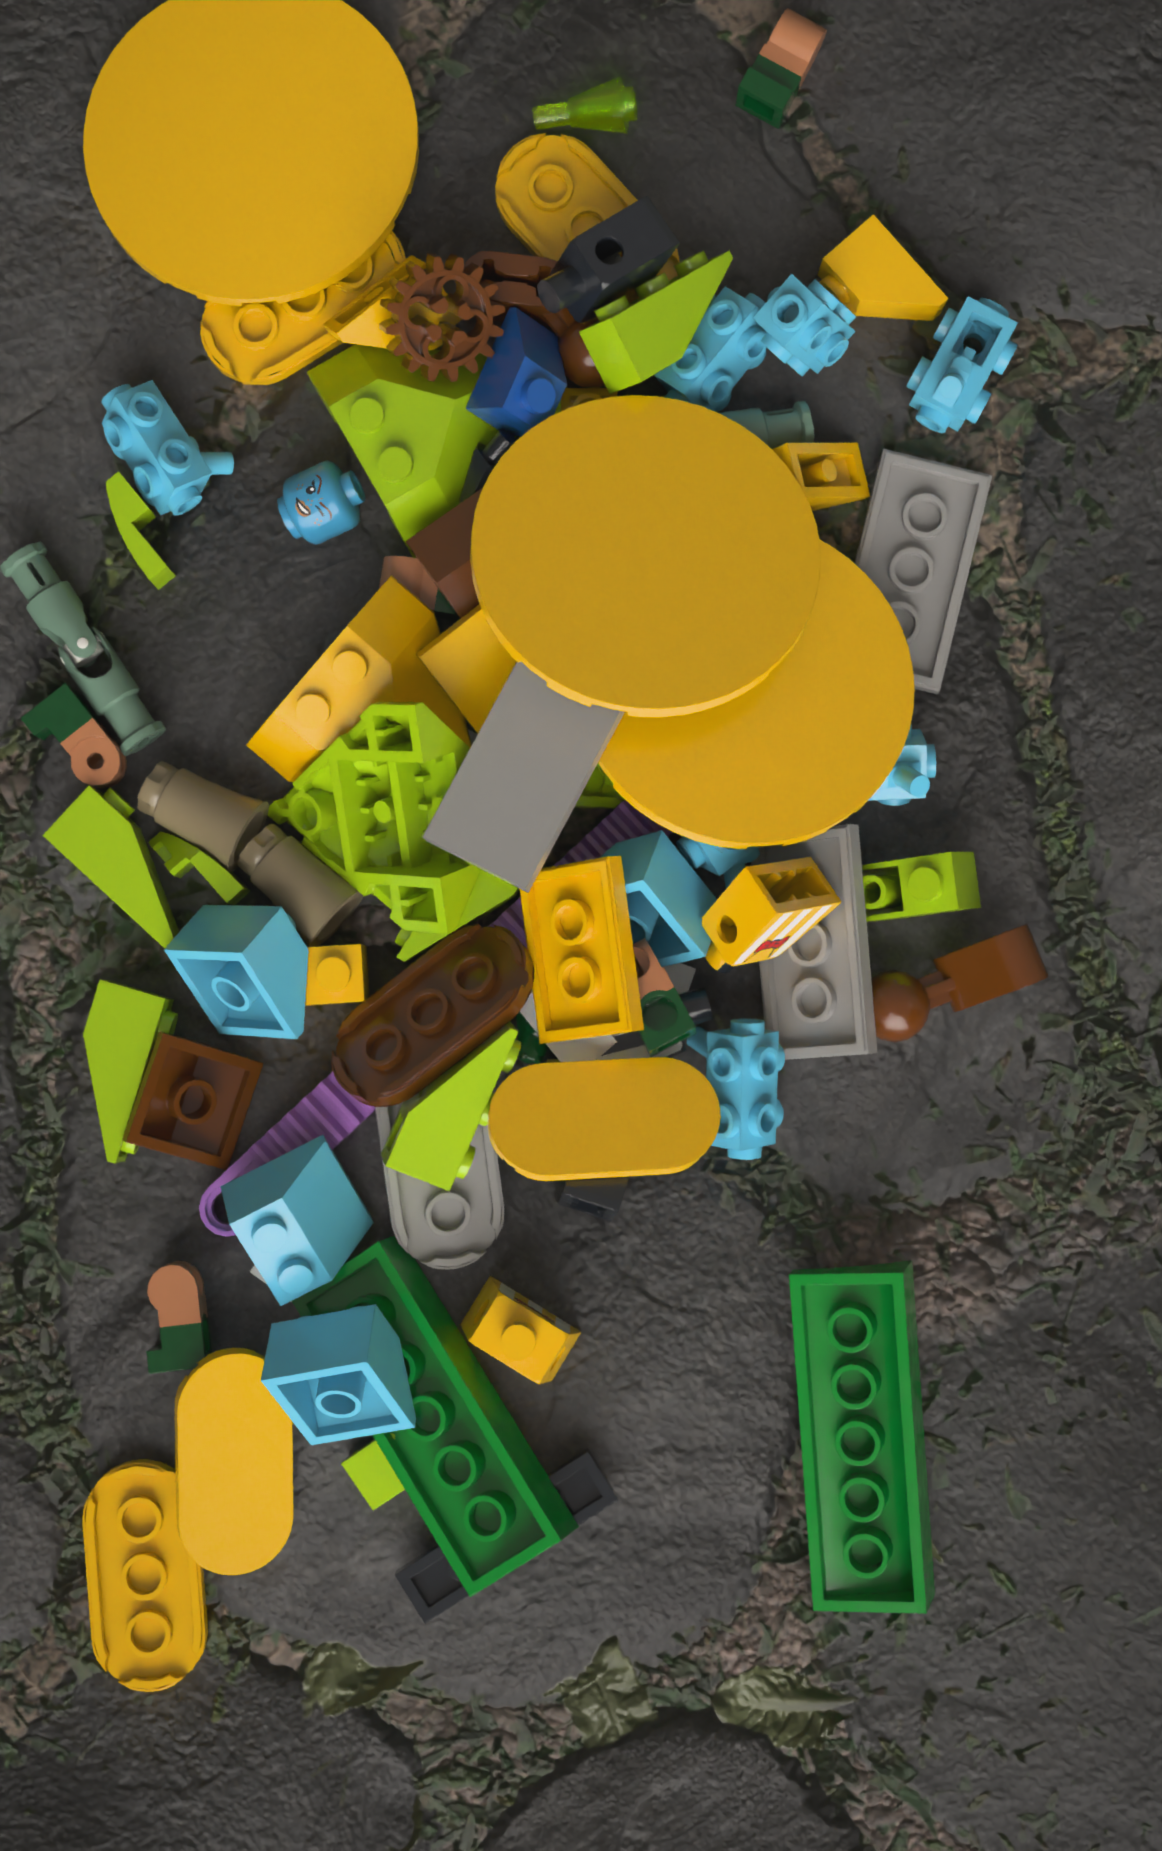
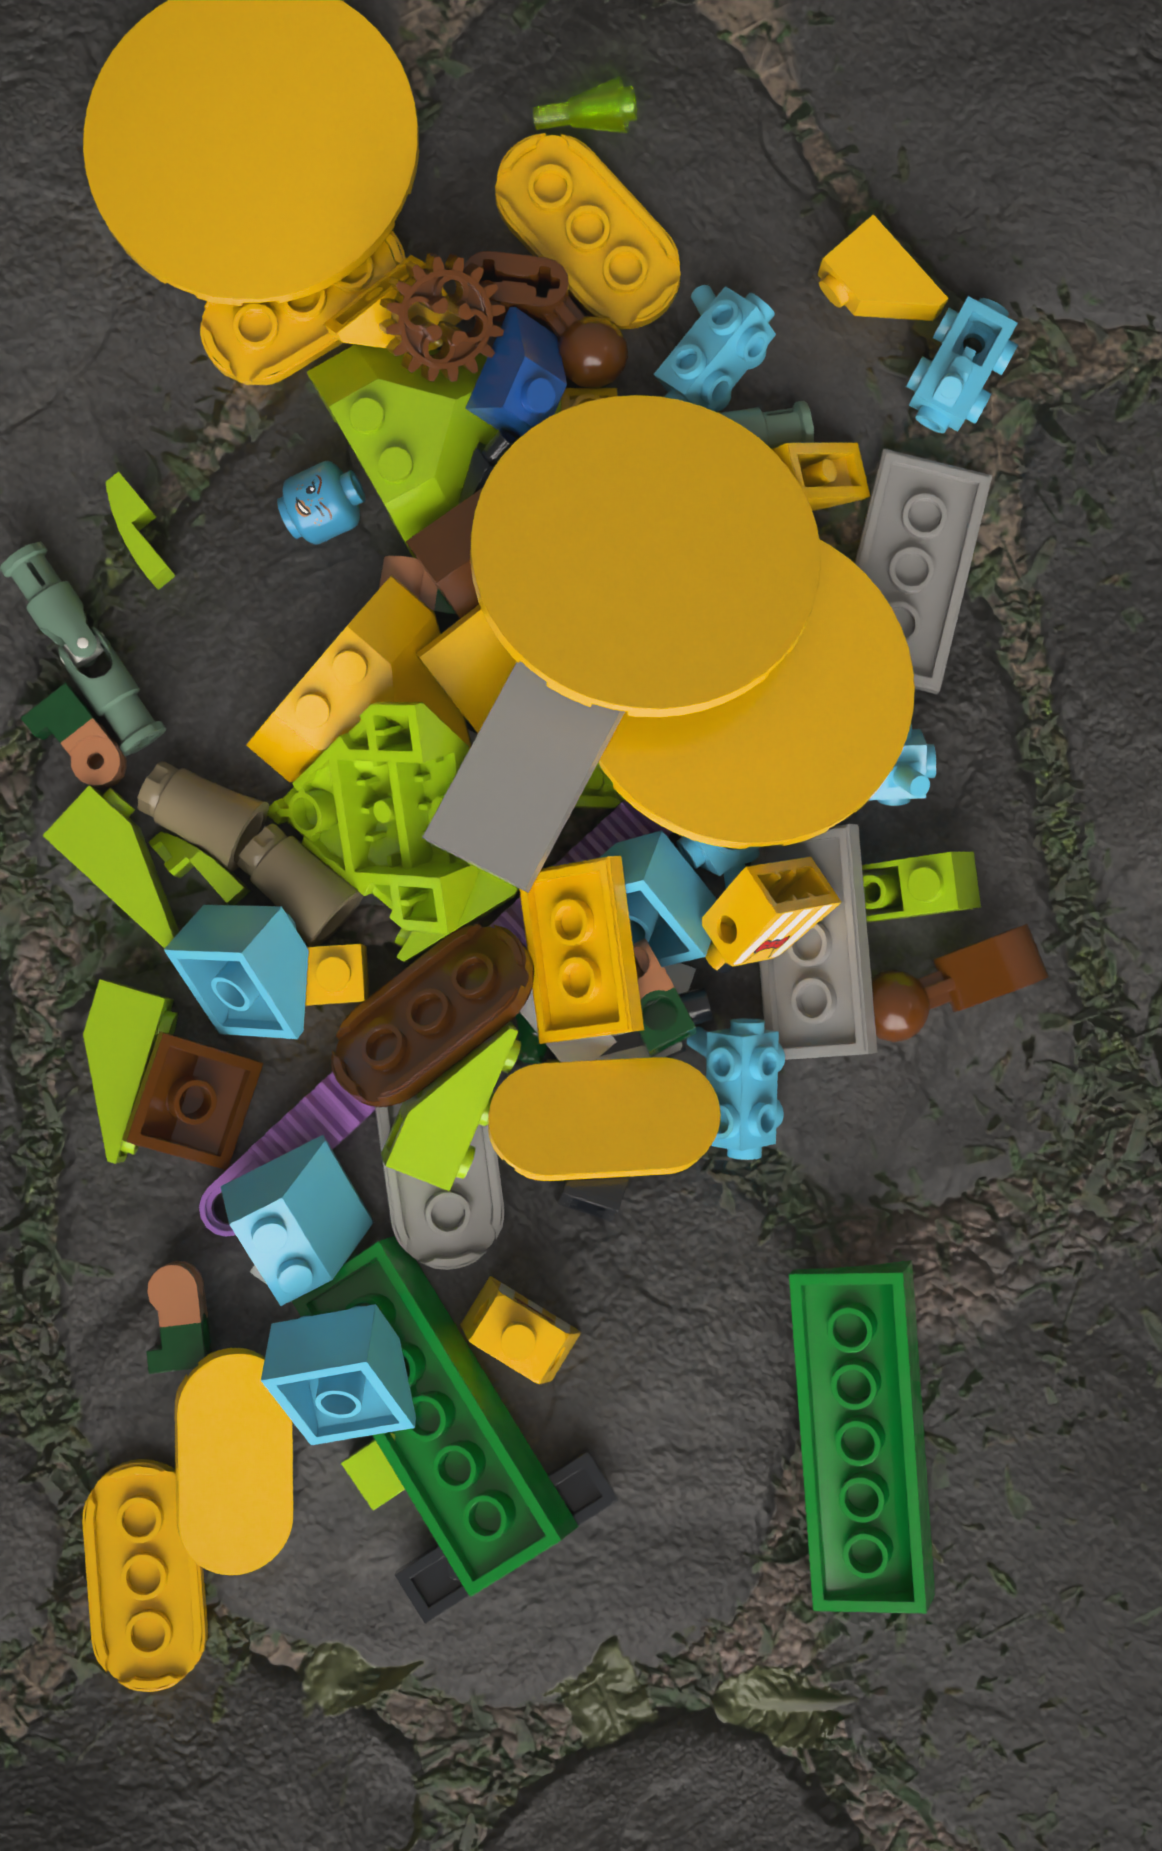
medium azure brick [101,380,234,516] -> none
black torso [537,196,680,323] -> none
lime slope [579,250,733,394] -> none
leg [735,8,827,129] -> none
medium azure brick [753,274,857,377] -> none

